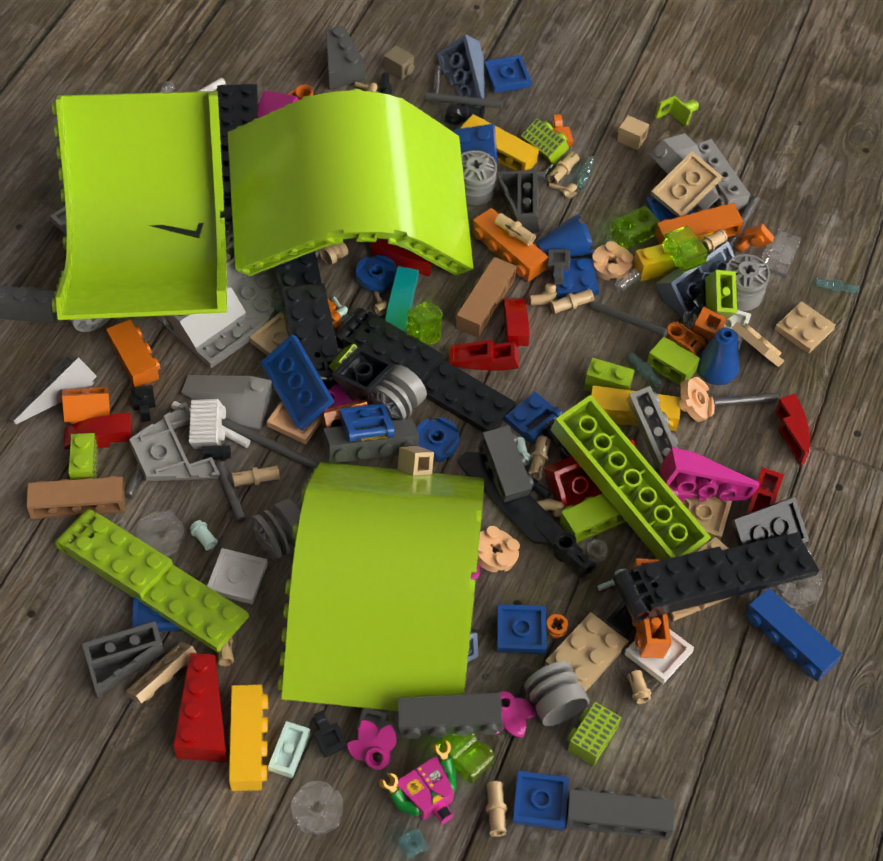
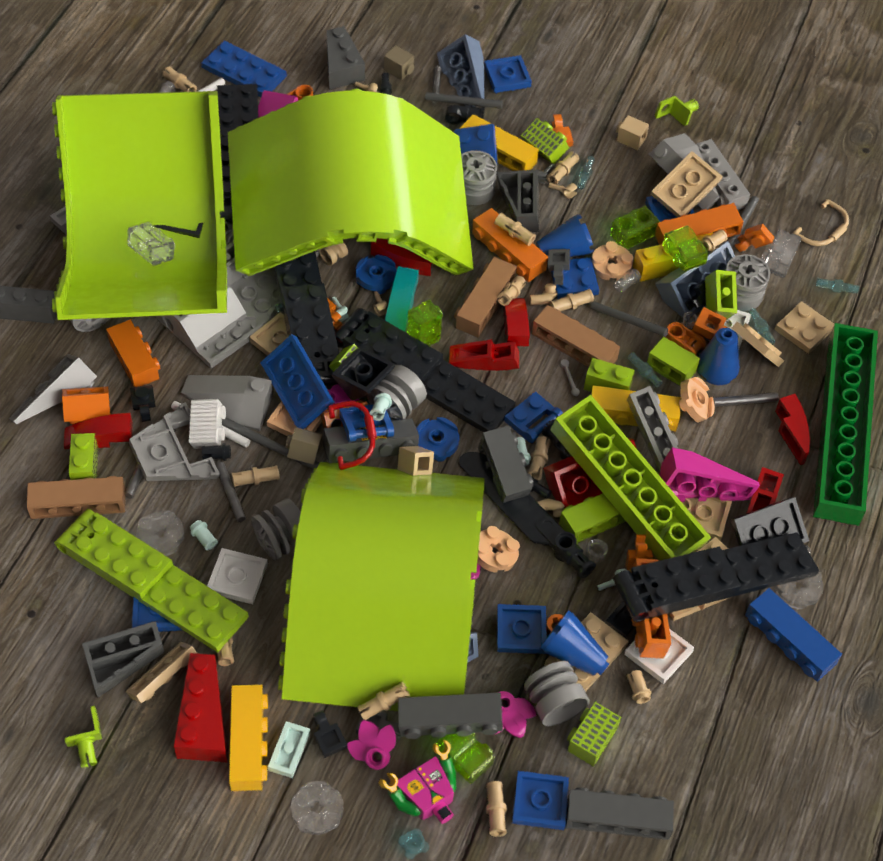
none -> lime bracket [64,706,102,768]
none -> clear brick [127,222,175,266]
none -> tan pin [163,67,197,92]
none -> blue plate [201,41,287,97]
none -> dark tan brick [285,427,322,465]
none -> red piece [328,401,377,470]
none -> tan pin [358,682,410,720]
none -> light aqua pin [370,393,392,421]
none -> tan pin [497,276,526,306]
none -> medium nougat brick [532,305,620,367]
none -> blue cone [539,610,609,676]
none -> light grey hinge [560,359,580,396]
none -> orange plate [625,535,653,570]
none -> clear light blue bar [748,308,776,345]
none -> tan piece [792,199,849,246]
none -> green brick [813,323,878,526]

